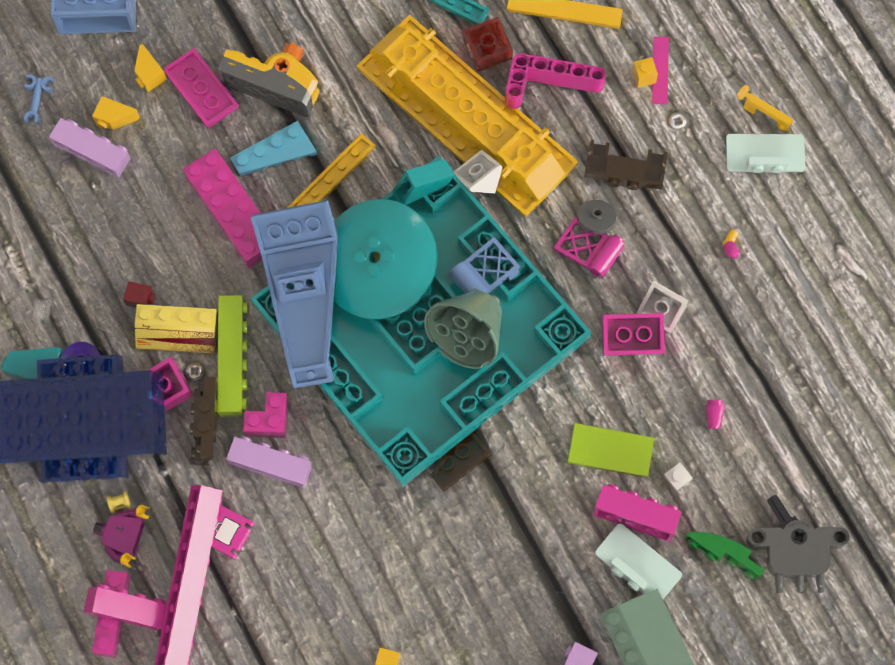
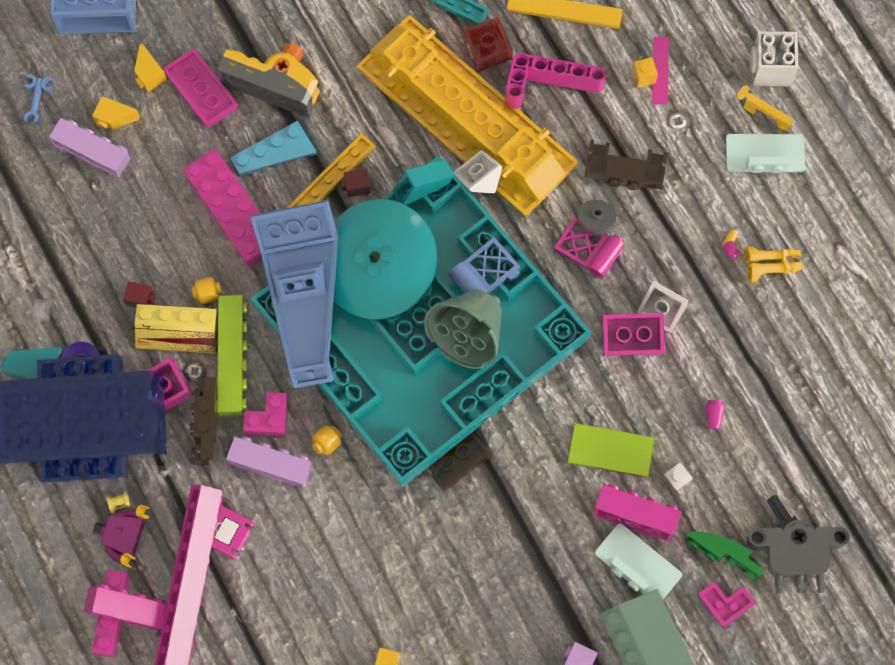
none -> yellow head [192,277,222,305]
none -> yellow head [312,425,342,455]
none -> dark red brick [341,168,371,197]
none -> dark pink plate [698,582,756,628]
none -> yellow piece [744,246,803,283]
none -> white brick [750,31,798,87]

